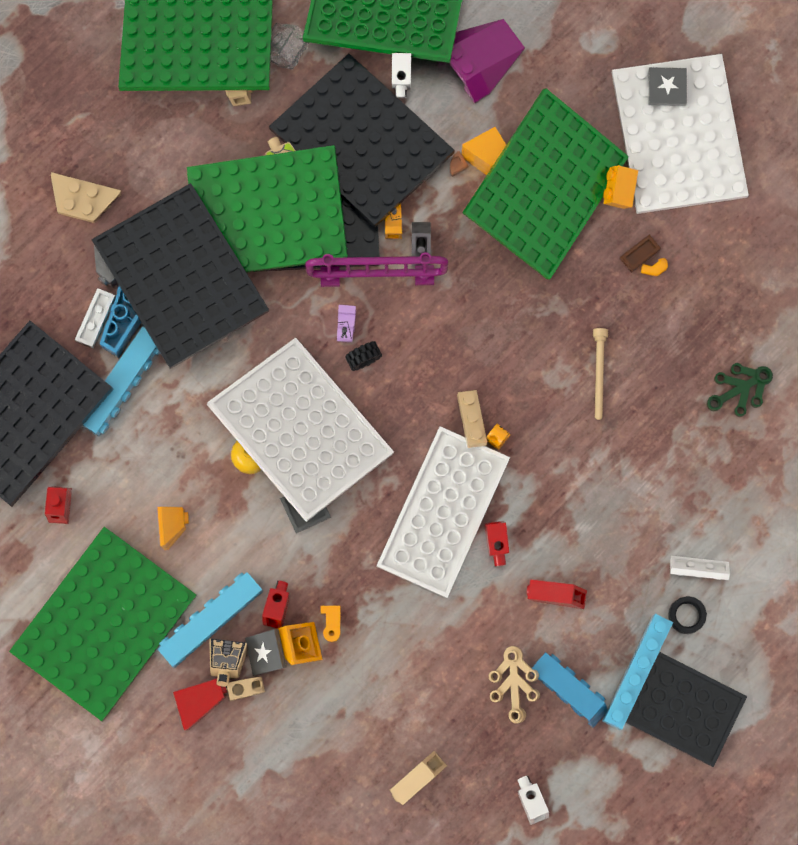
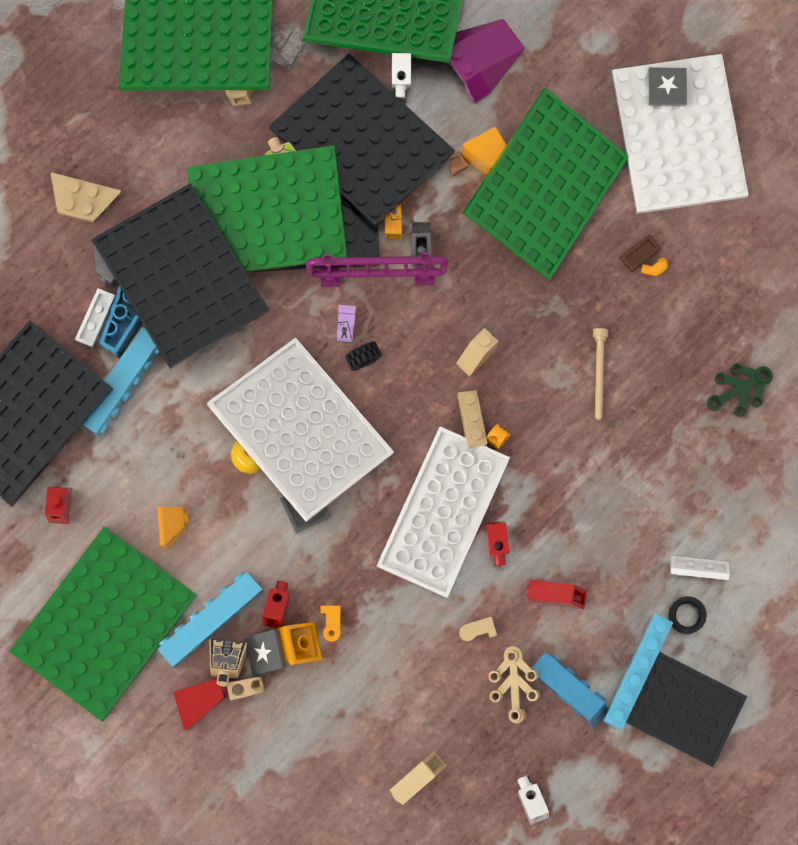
light orange brick [603,165,638,209] -> none
none -> tan slope [456,328,498,377]
none -> tan leg [459,617,497,642]

